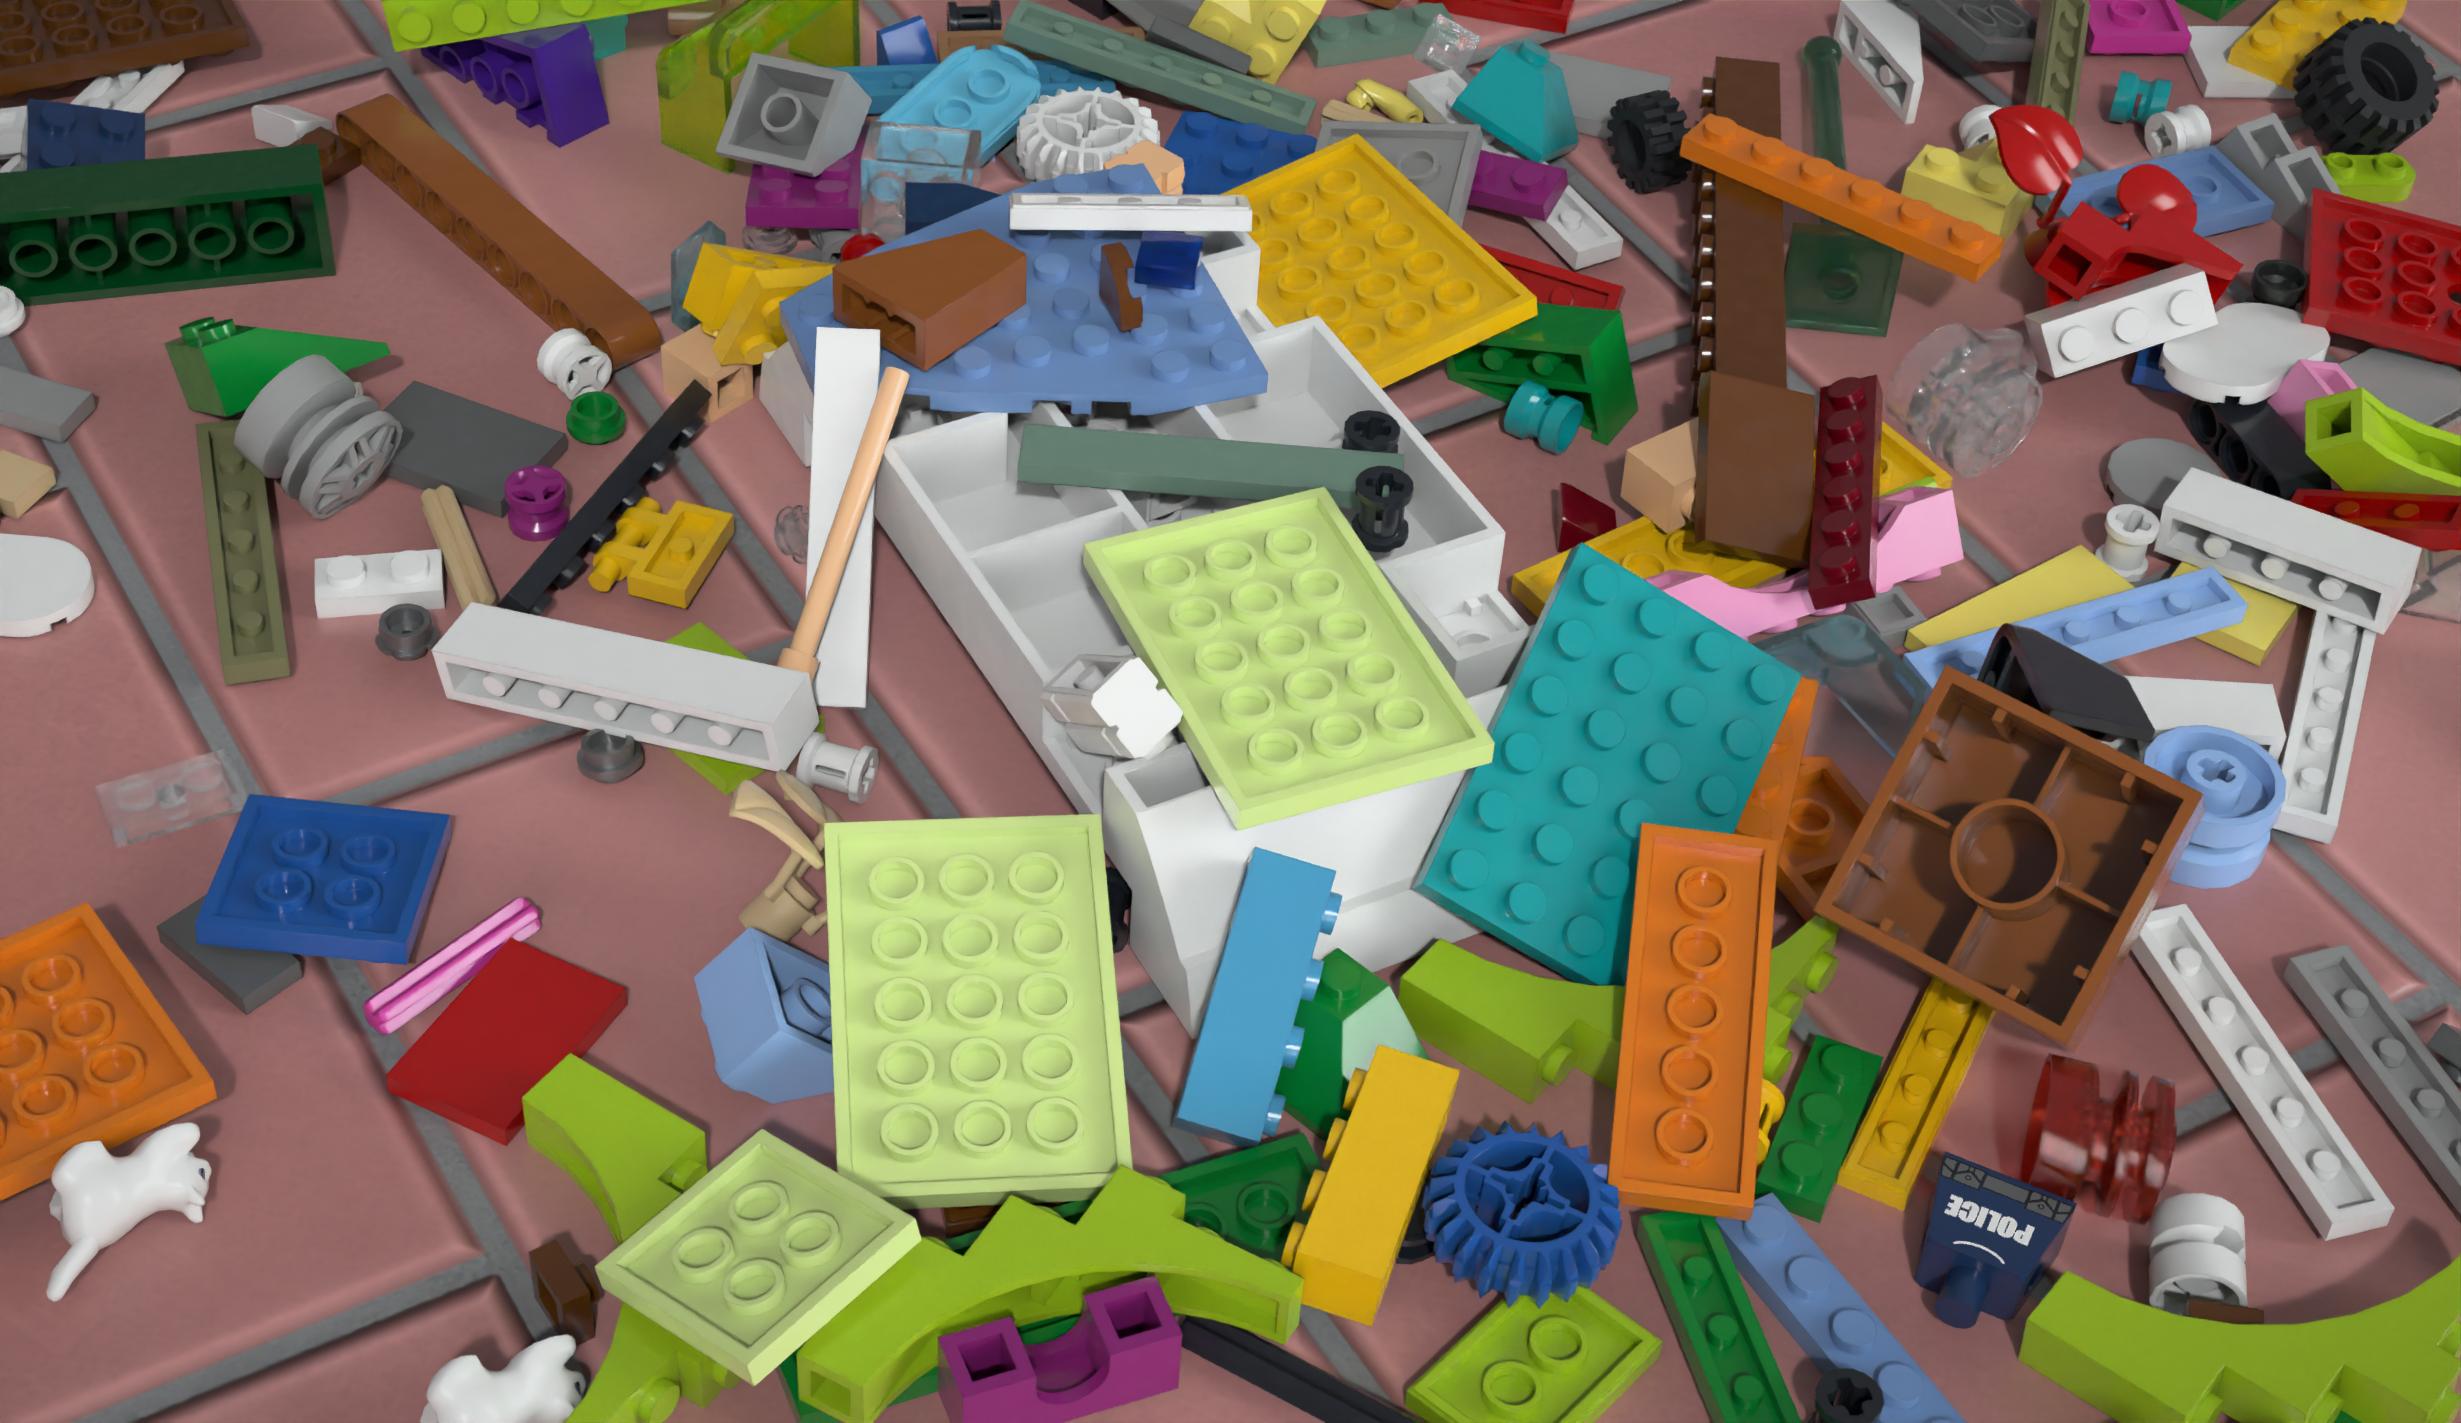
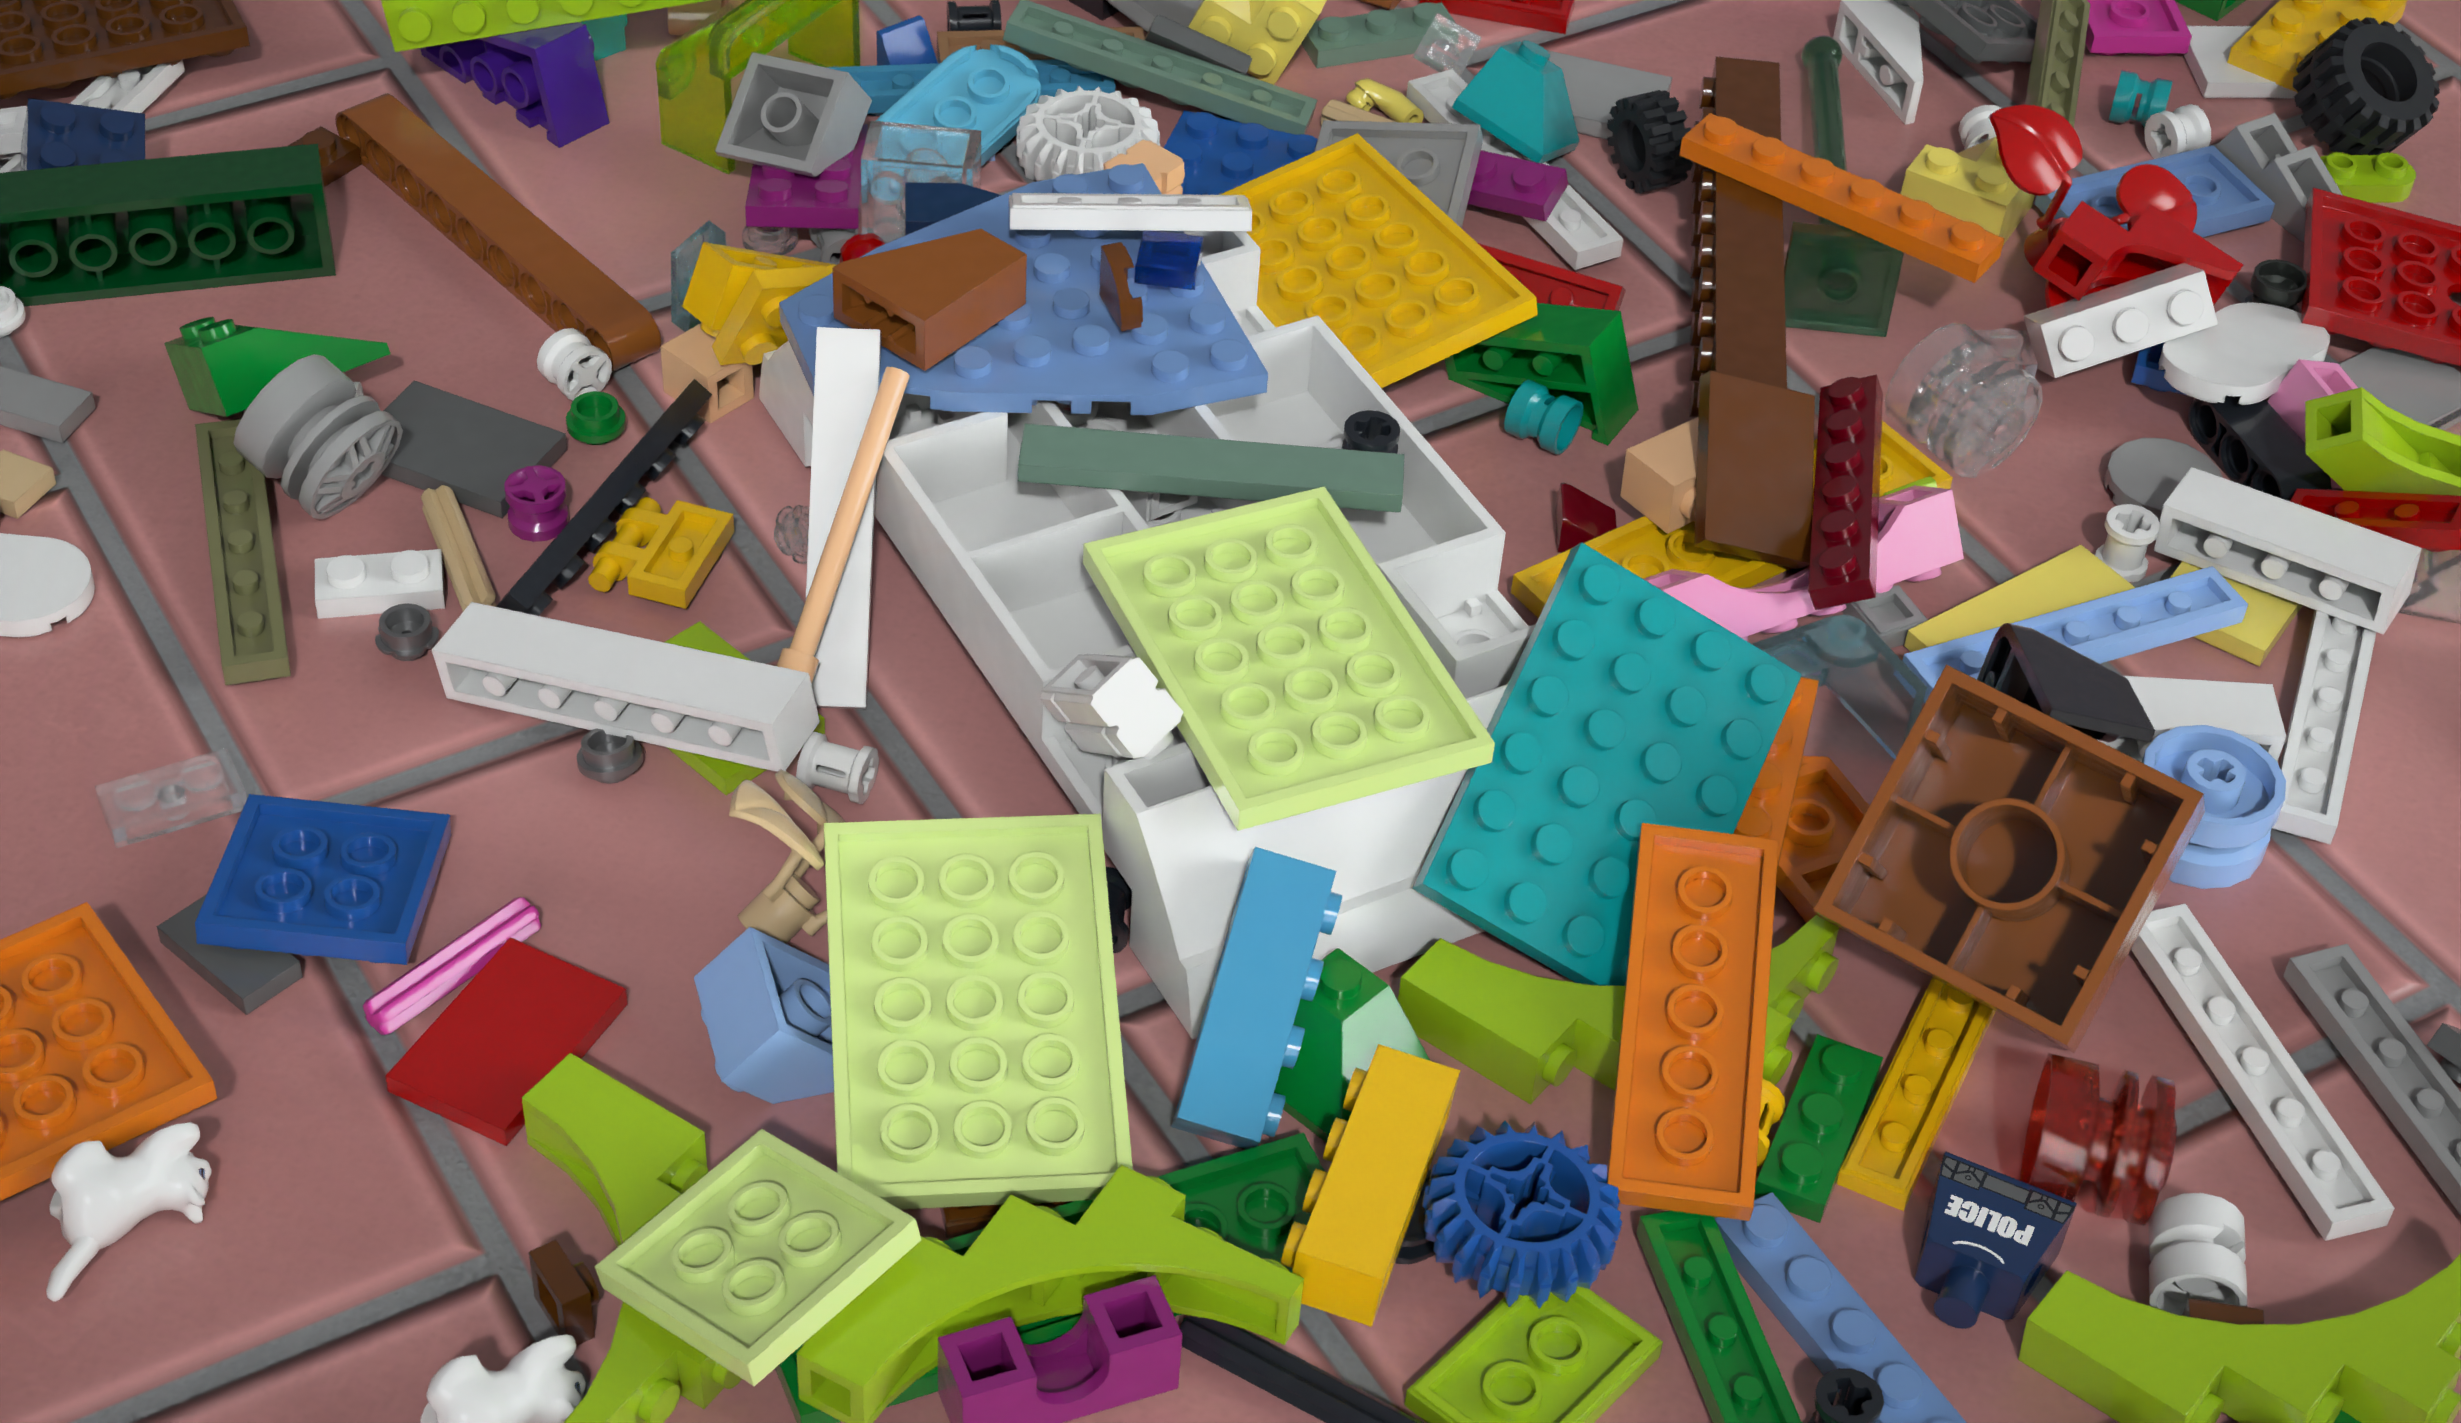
white slope [251,105,333,147] -> none
black bush [1351,466,1414,553] -> none

